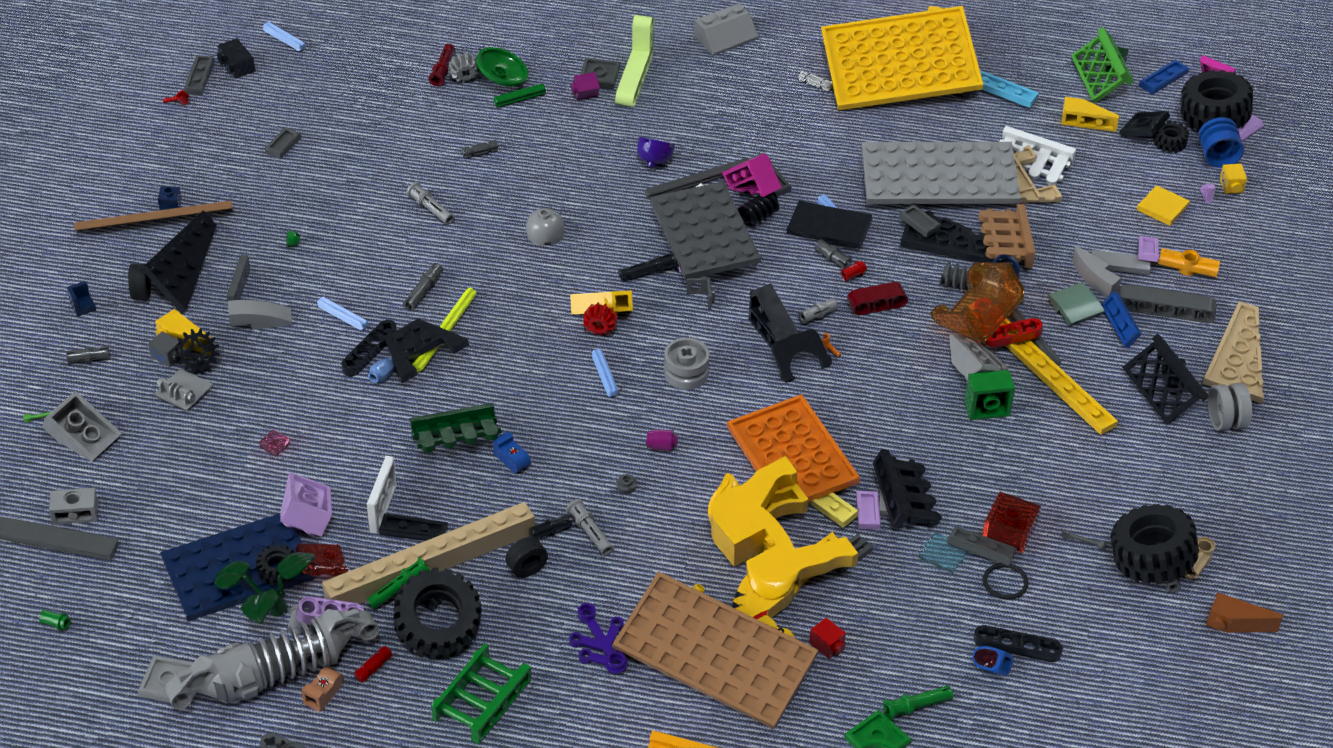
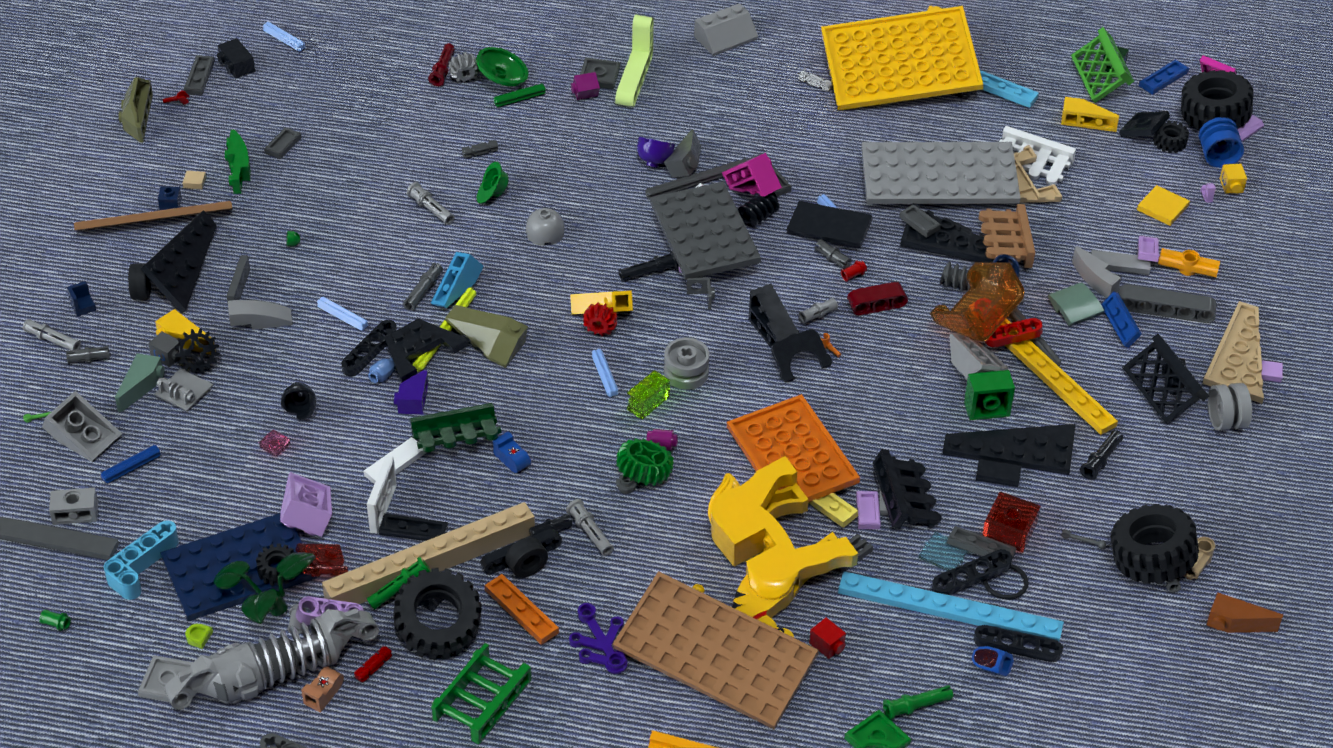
none -> light grey pin [23,319,81,350]
none -> blue axle [101,445,161,483]
none -> medium azure beam [104,520,179,600]
none -> sand green slope [115,353,165,412]
none -> olive wedge [118,77,153,142]
none -> tan tile [182,171,206,189]
none -> lime tile [185,624,213,649]
none -> green slope [225,130,251,194]
none -> black helmet [281,382,317,420]
none -> white tile [364,437,426,484]
none -> dark purple slope [394,370,429,415]
none -> dark azure slope [431,252,484,308]
none -> olive wedge [445,305,528,368]
none -> green piece [476,162,509,204]
none -> black beam [480,529,562,574]
none -> orange plate [484,574,559,645]
none -> green gear [616,438,674,486]
none -> clear neon green hinge [627,370,670,420]
none -> dark grey slope [664,130,701,178]
none -> medium azure plate [838,571,1064,641]
none -> black beam [932,549,1012,595]
none -> black wing [942,424,1076,475]
none -> black tile [976,459,1021,487]
none -> black pin [1080,430,1124,480]
none -> lavender tile [1261,360,1283,383]

